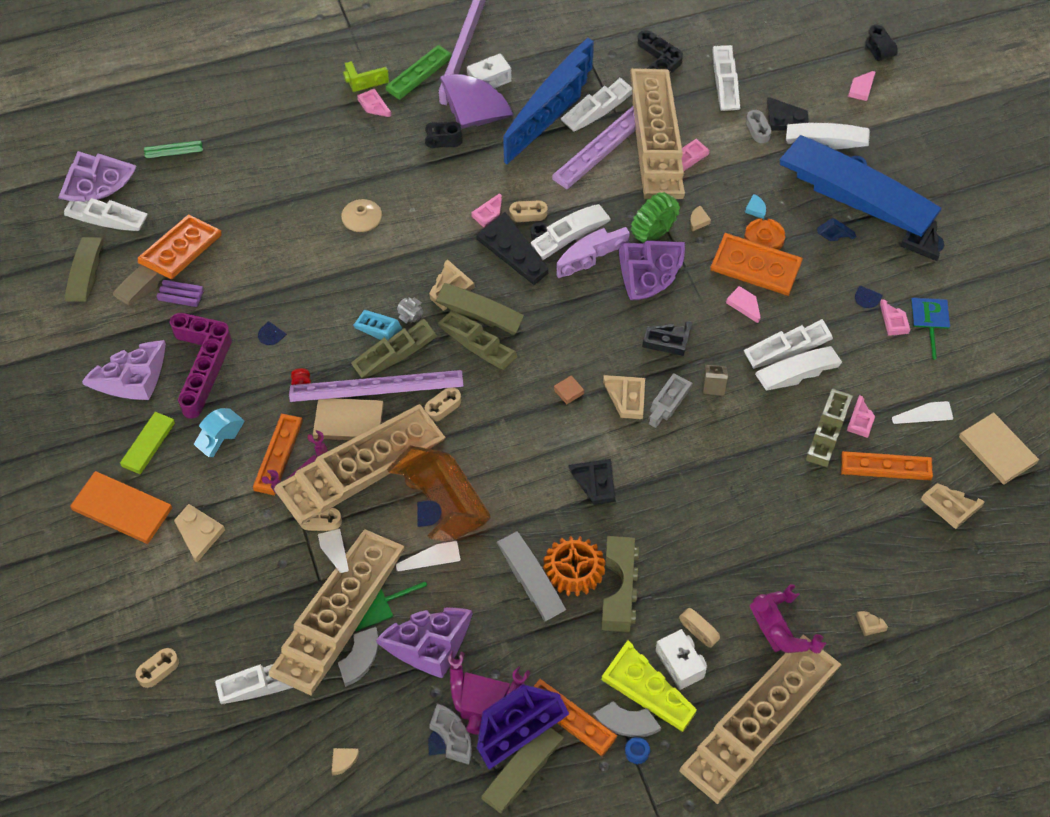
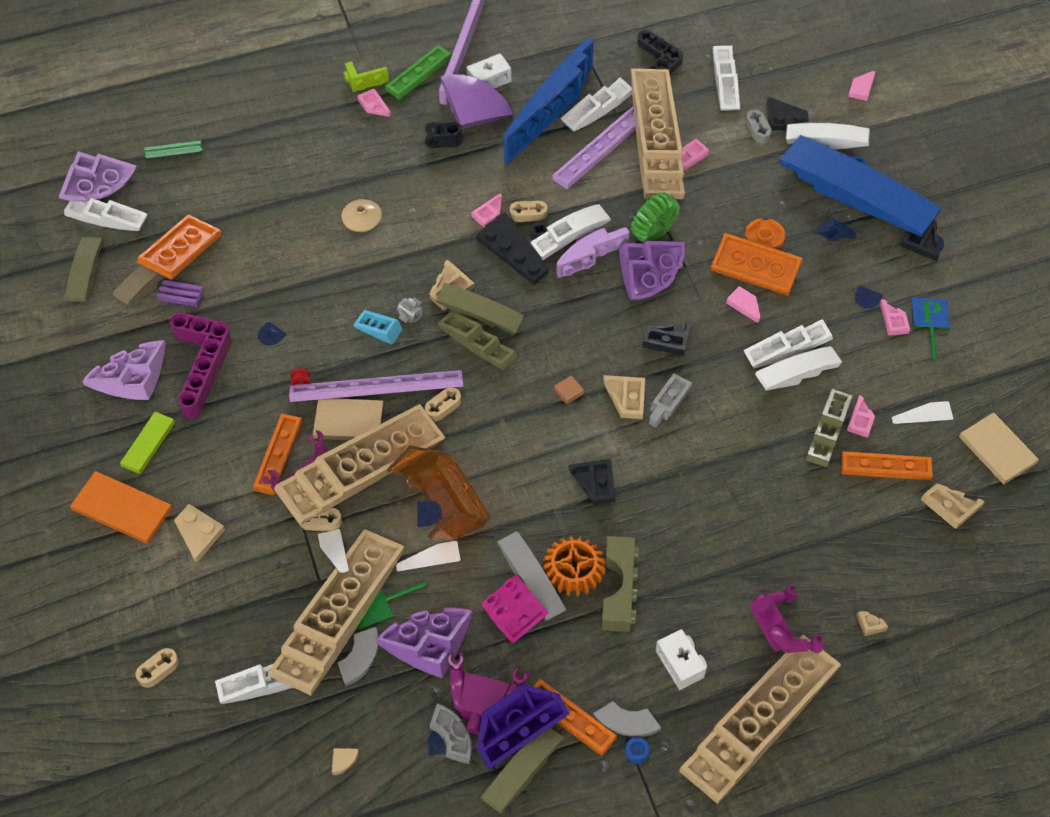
medium azure brick [194,408,245,457] -> none
olive slope [351,319,437,379] -> none
neon yellow wing [601,640,697,732] -> none
tan beam [679,608,720,647] -> none
tan tile [690,206,711,231] -> none
dark tan slope [703,364,728,396] -> none
medium azure tile [745,194,766,220] -> none
black piece [865,25,898,62] -> none
none -> dark pink bracket [481,575,549,644]

